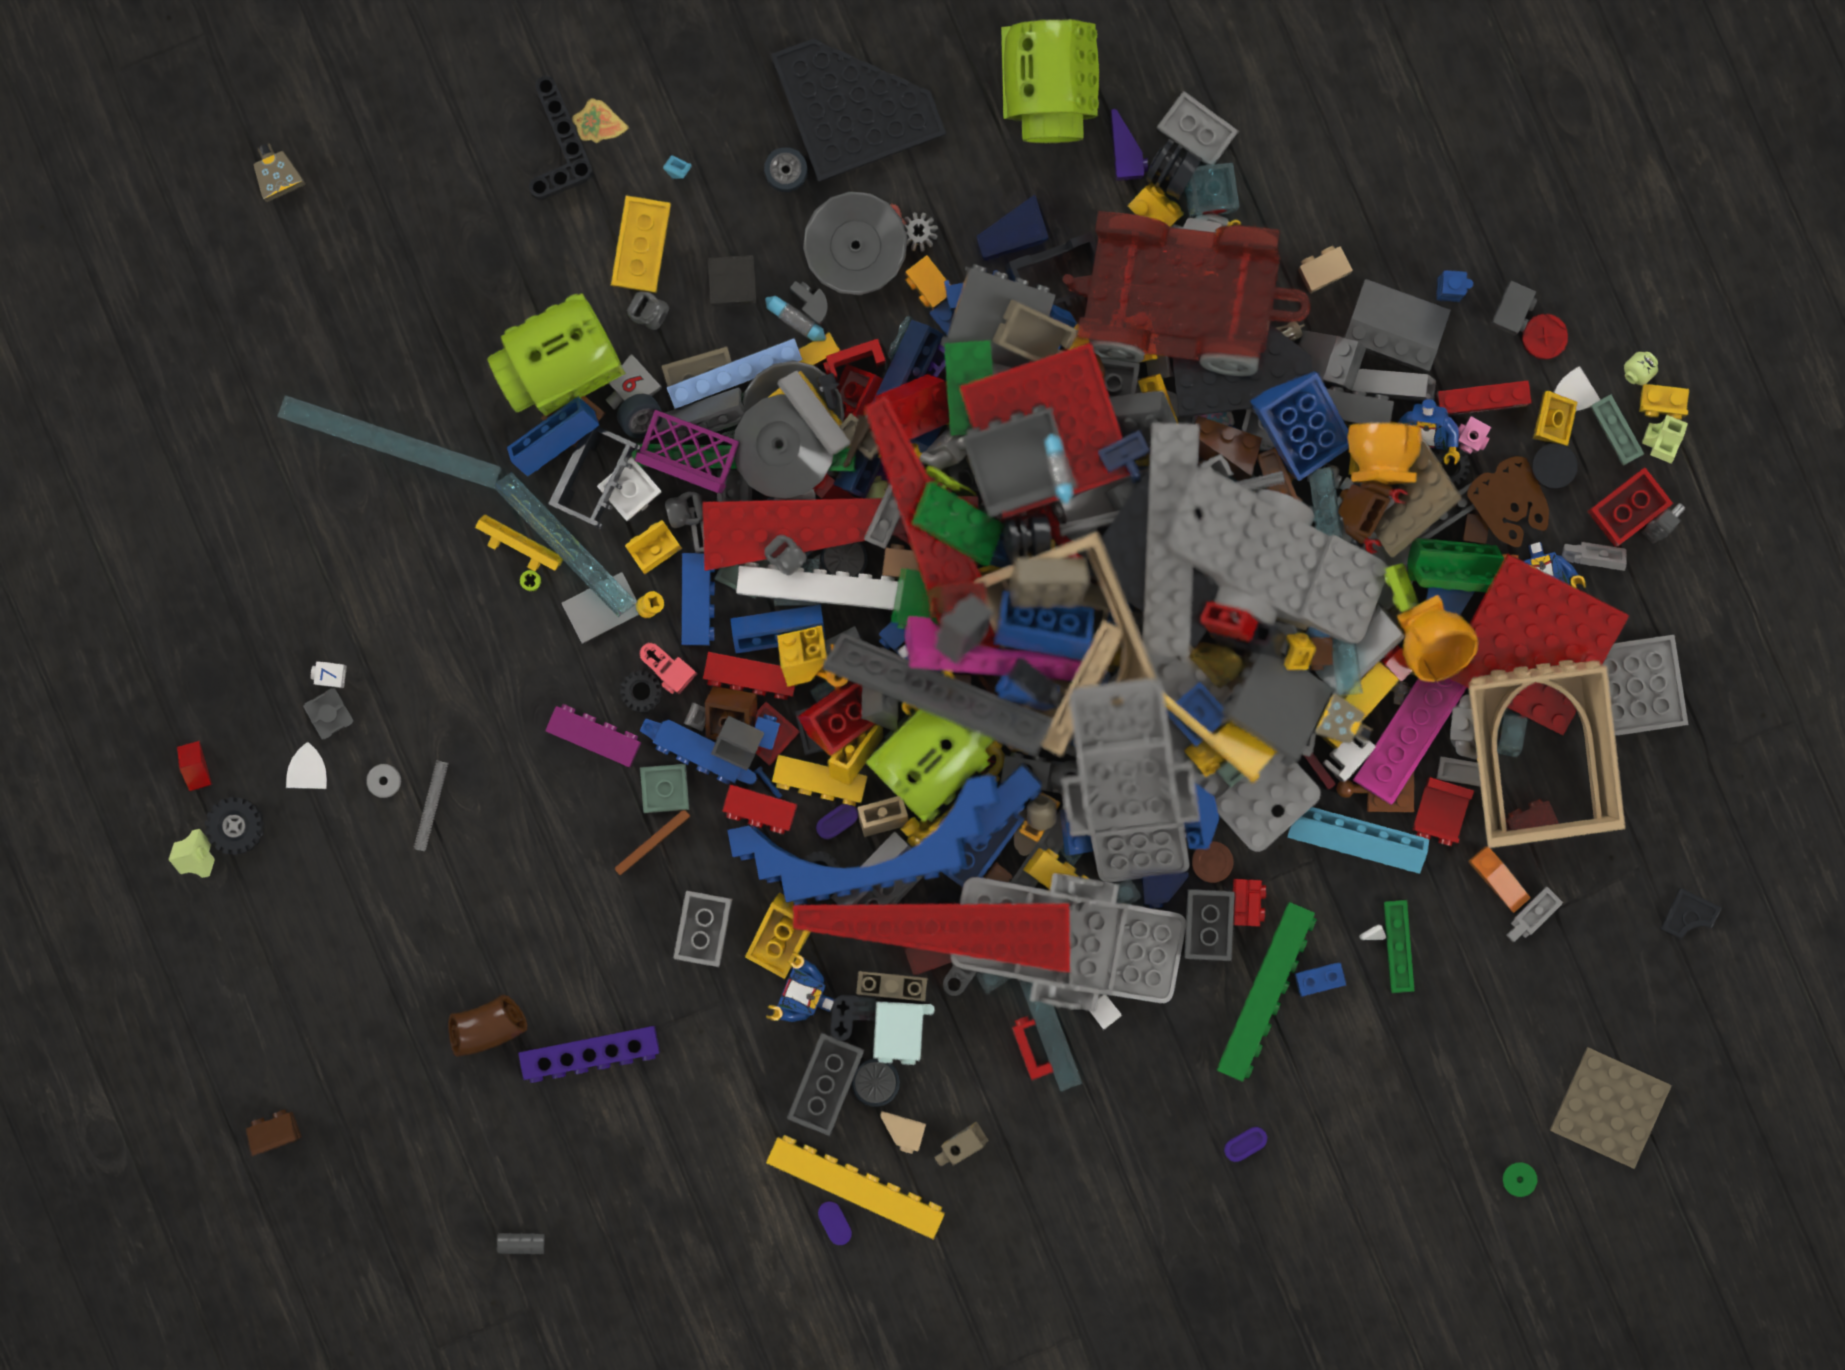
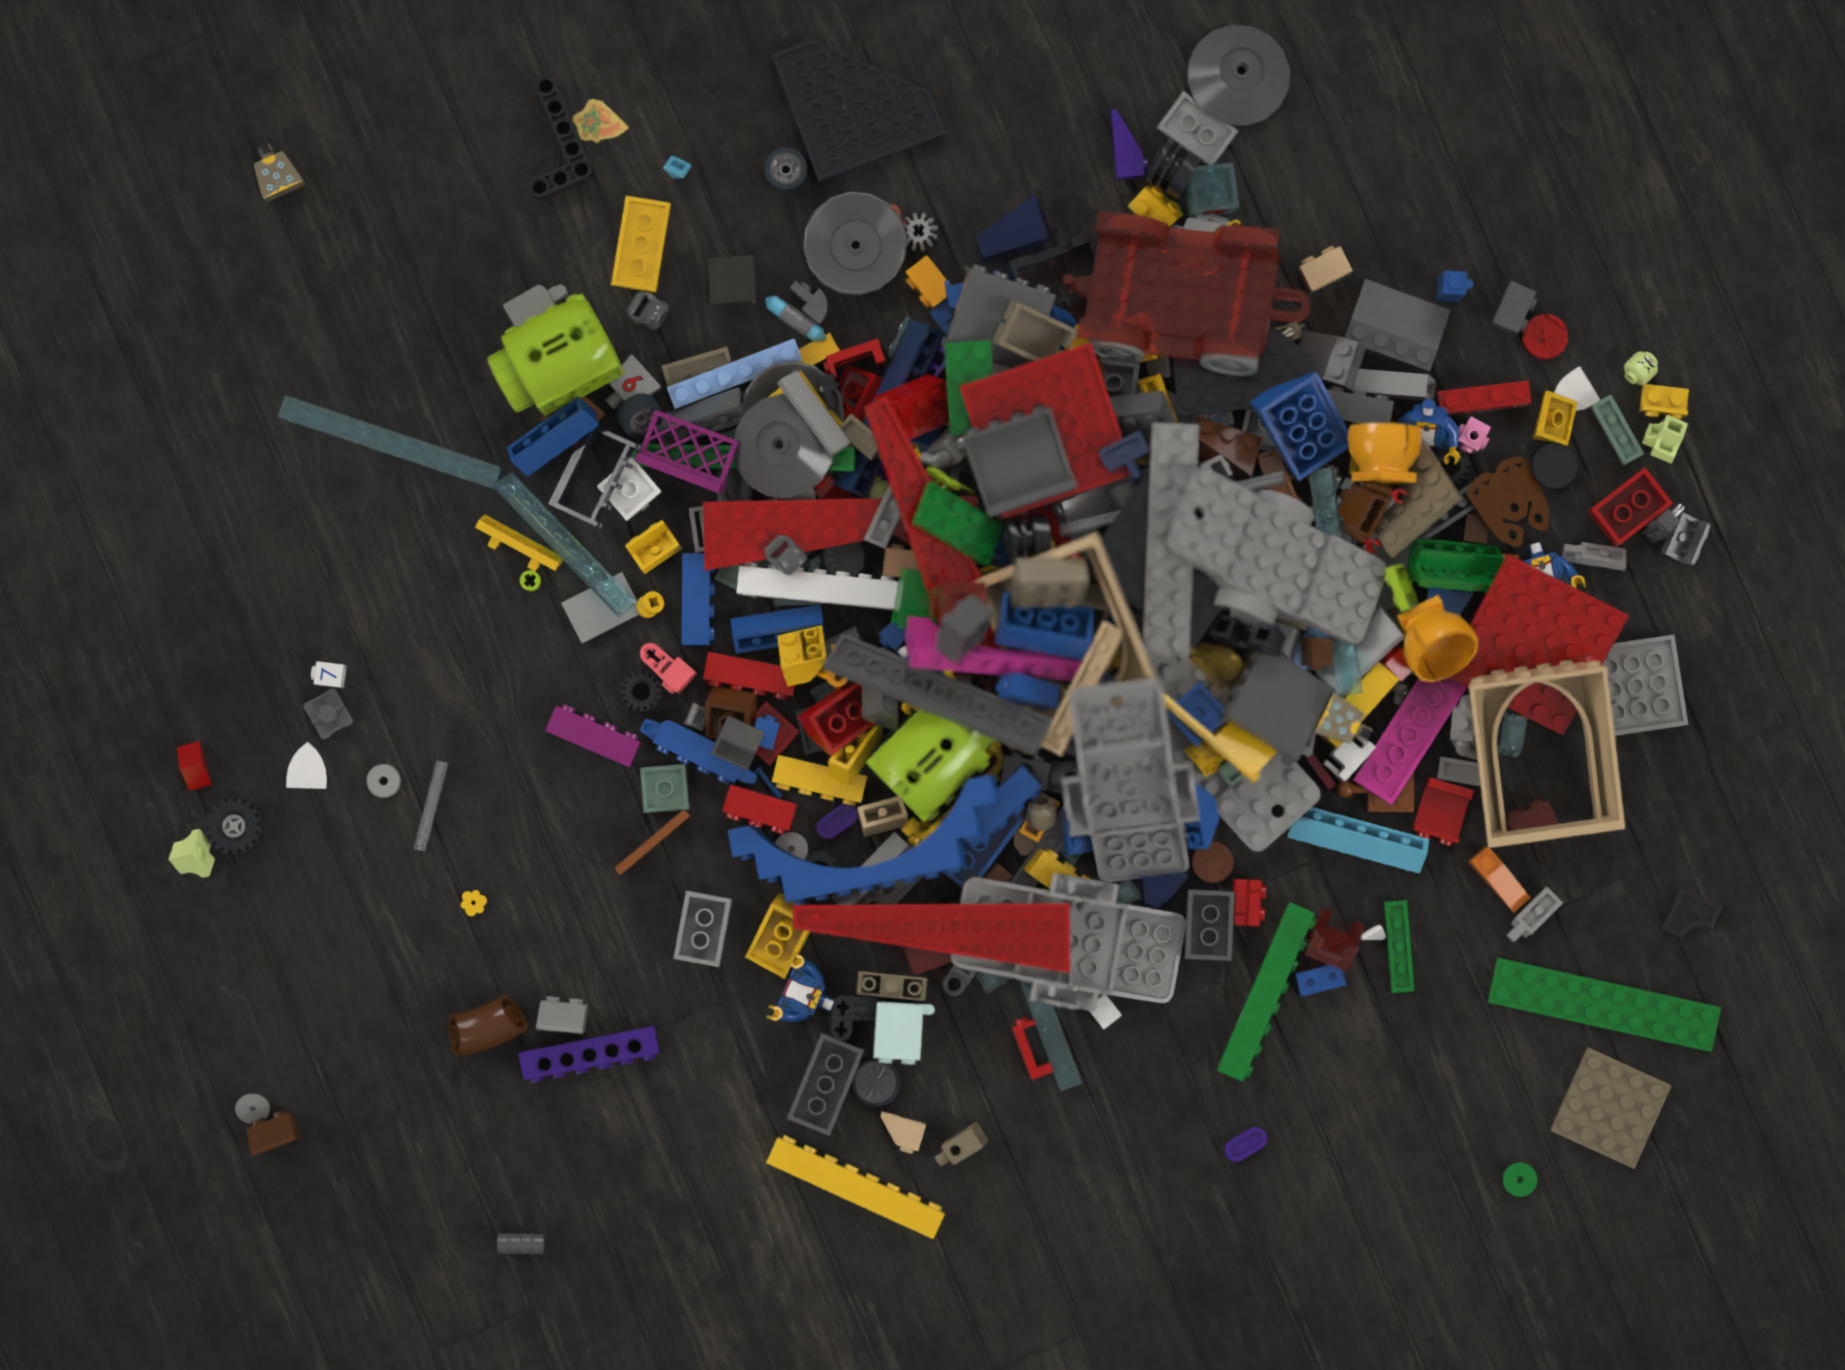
dark grey piece [665,492,703,528] -> none
dark purple tile [818,1201,852,1245] -> none
dark brown piece [843,413,871,468] -> none
lime piece [1001,20,1099,143] -> none
black hinge [1008,657,1065,708] -> none
piece [1045,434,1073,503] -> none
red brick [1200,601,1258,641] -> none
yellow bracket [1284,633,1315,670] -> none
none -> light grey piece [235,1094,270,1124]
none -> yellow plant [461,890,487,916]
none -> light grey hinge [503,284,568,327]
none -> light grey slope [536,996,588,1033]
none -> light grey piece [775,832,808,860]
none -> dark grey dish [1188,25,1290,126]
none -> clear red panel [1305,908,1365,972]
none -> green plate [1487,958,1721,1052]
none -> dark grey bracket [1661,512,1711,566]

